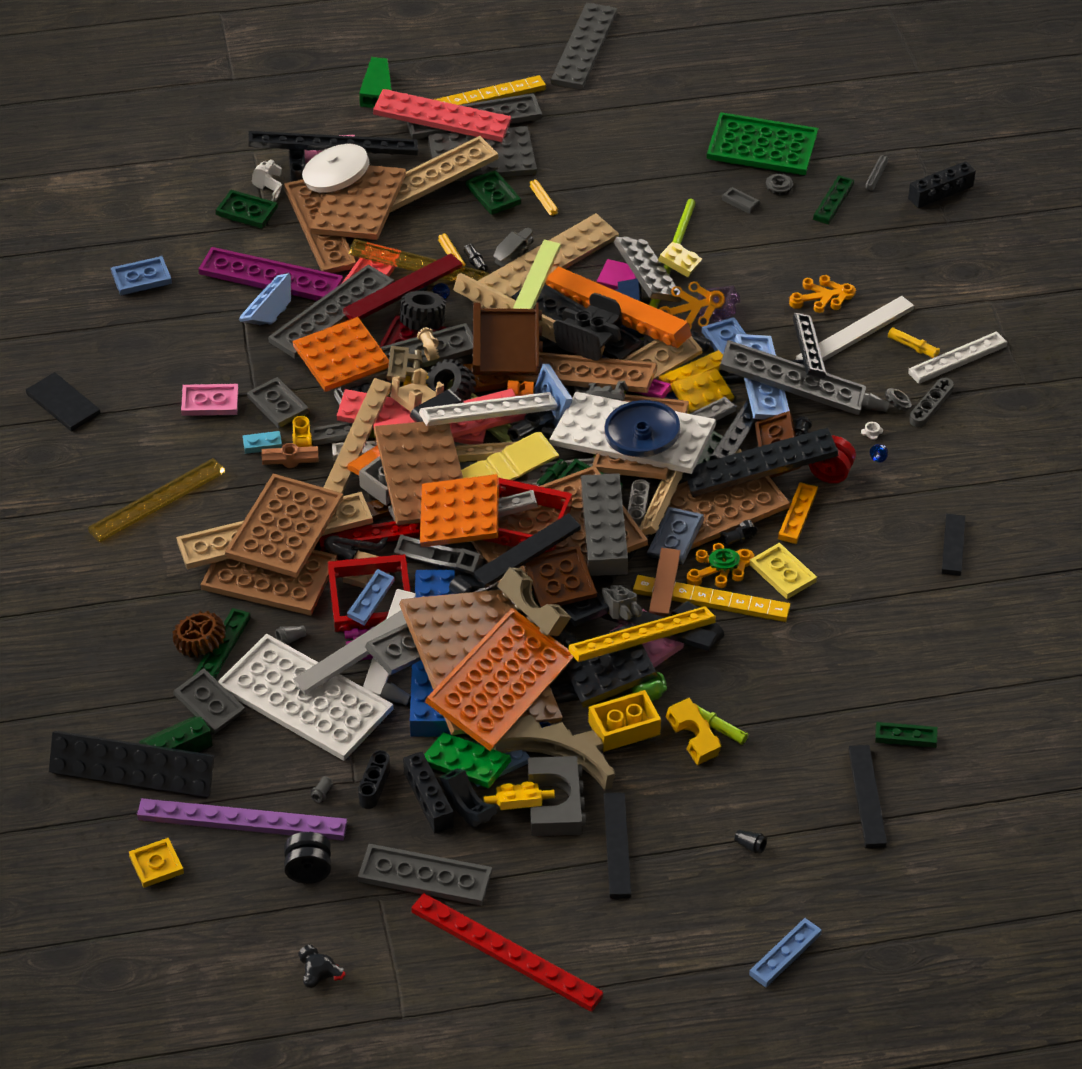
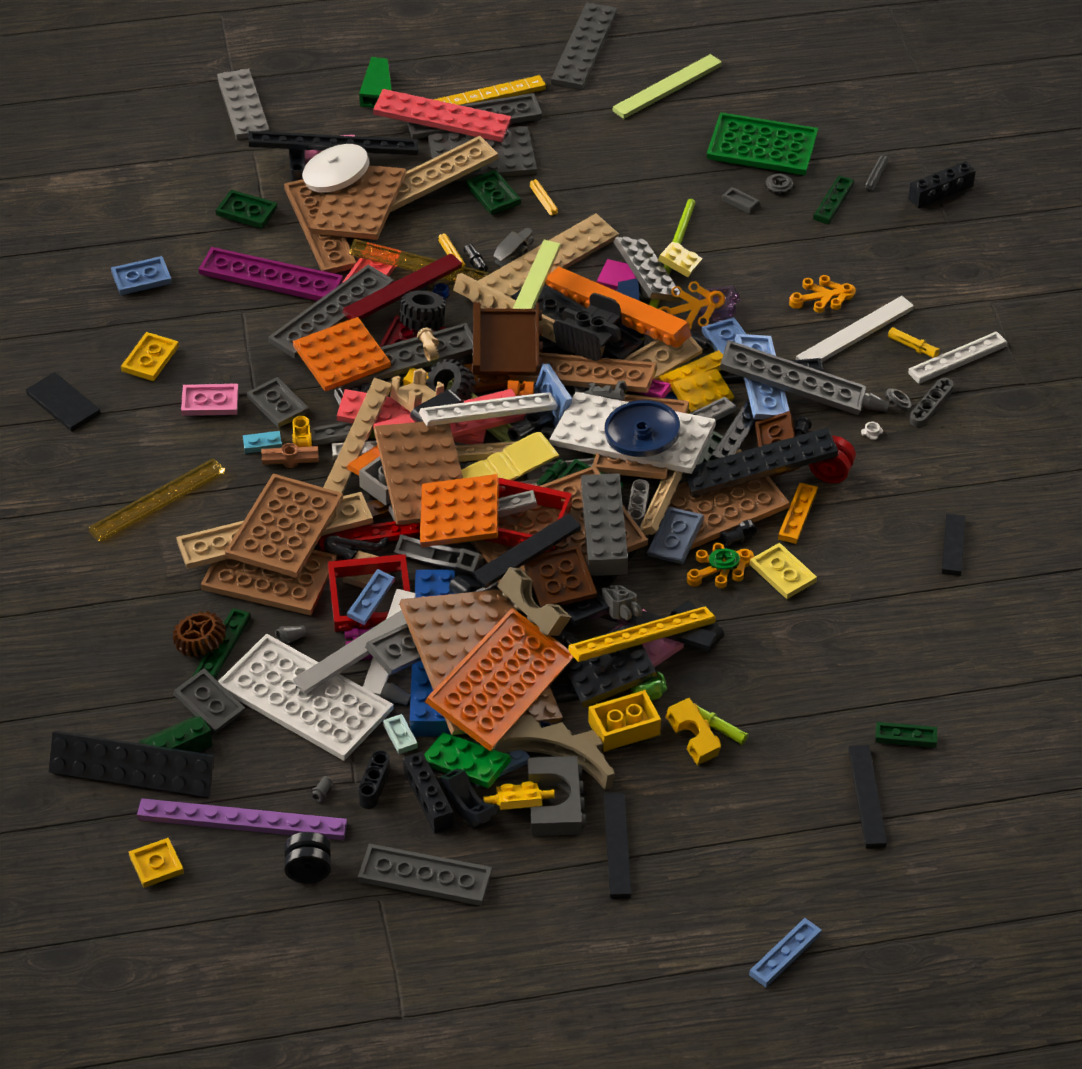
light blue wedge [239,273,291,325] -> none
white piece [252,160,282,202] -> none
black animal [298,944,345,988] -> none
dark tan plate [387,346,423,383] -> none
red plate [411,893,604,1012] -> none
yellow tile [633,575,790,622] -> none
nougat tile [649,548,681,617] -> none
black cone [734,830,767,853] -> none
black tile [793,313,826,379] -> none
clear blue plate [870,444,888,462] -> none
none -> yellow plate [121,332,179,381]
none -> light grey plate [217,69,269,140]
none -> light aqua plate [383,714,418,754]
none -> yellowish green tile [613,54,722,119]

